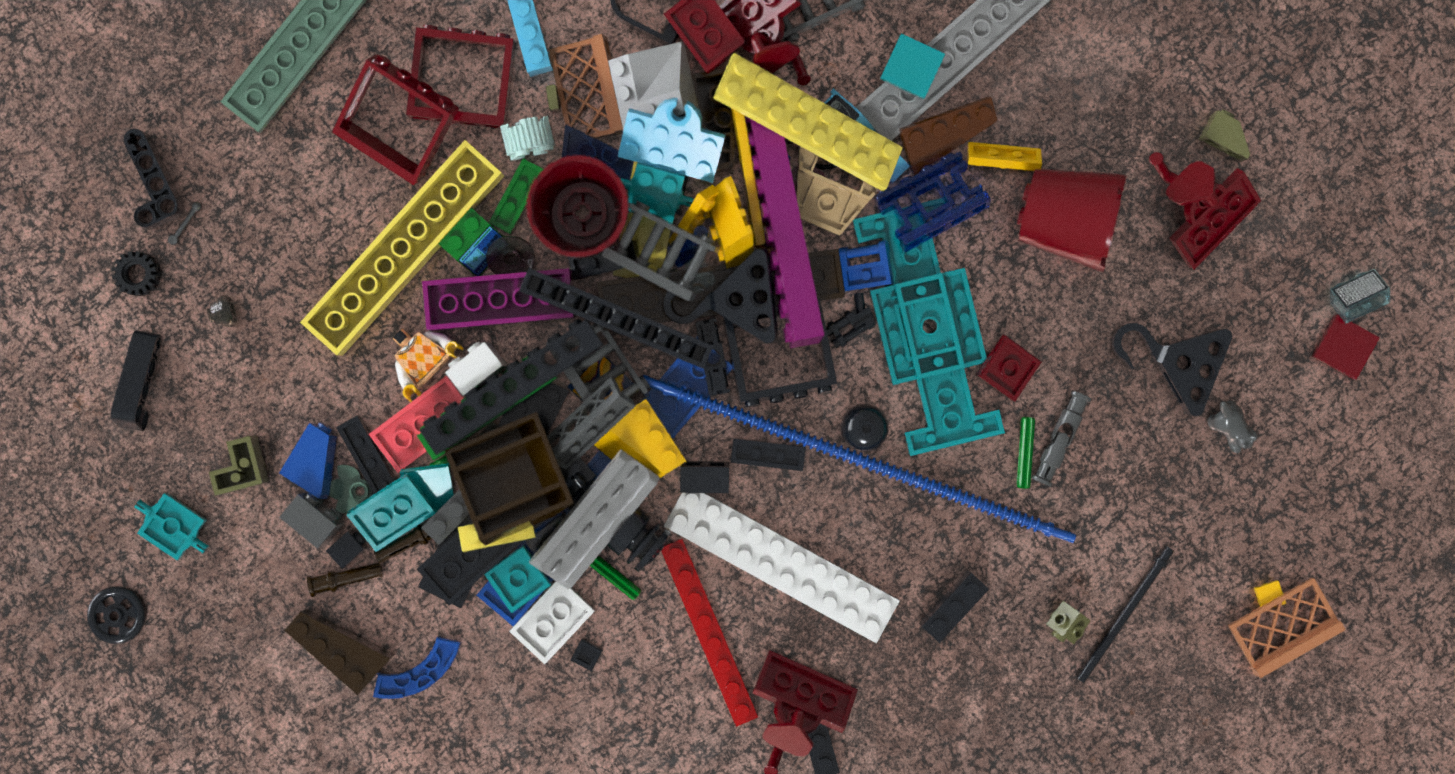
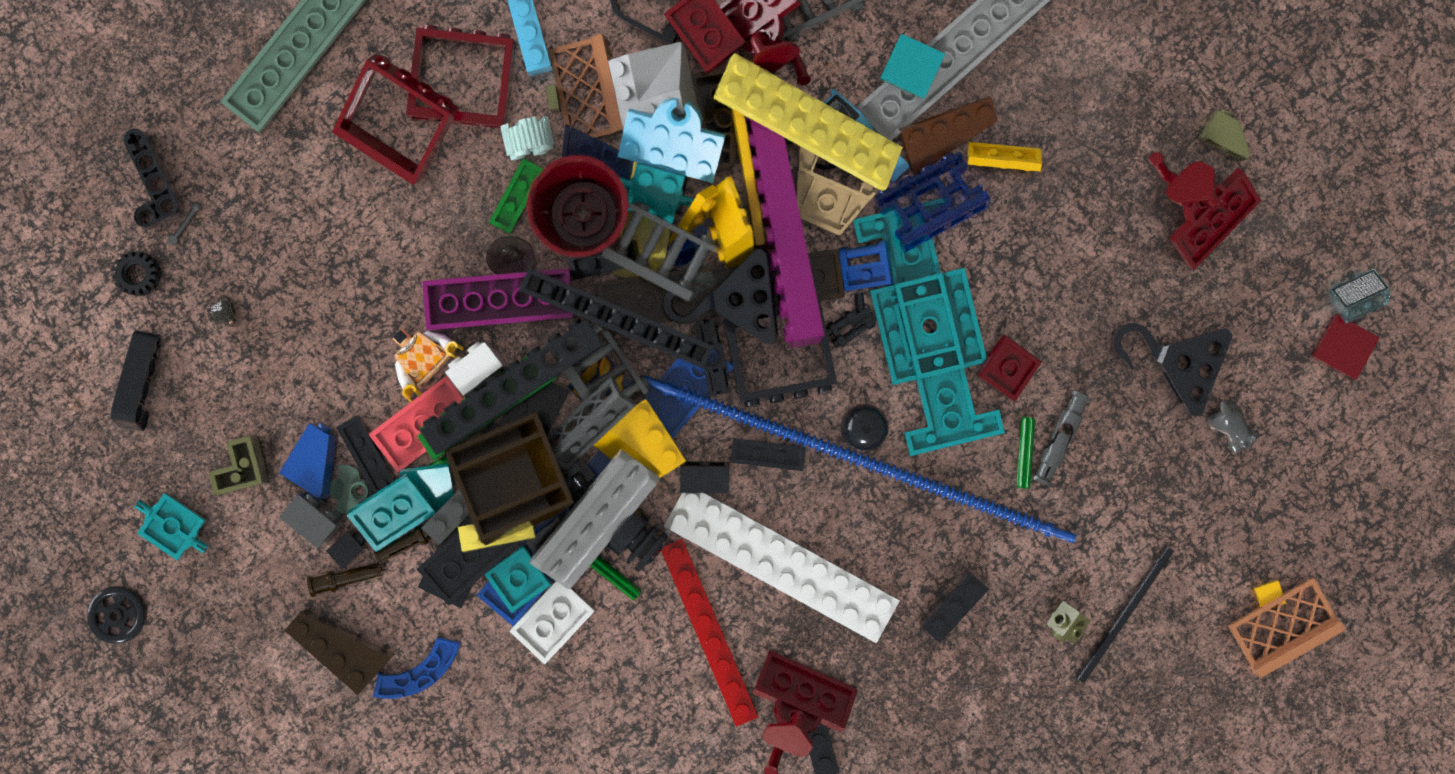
light yellow brick [300,140,505,356] -> none
green slope [439,208,511,276] -> none
black tile [571,638,603,672] -> none
dark red cone [1017,168,1127,272] -> none

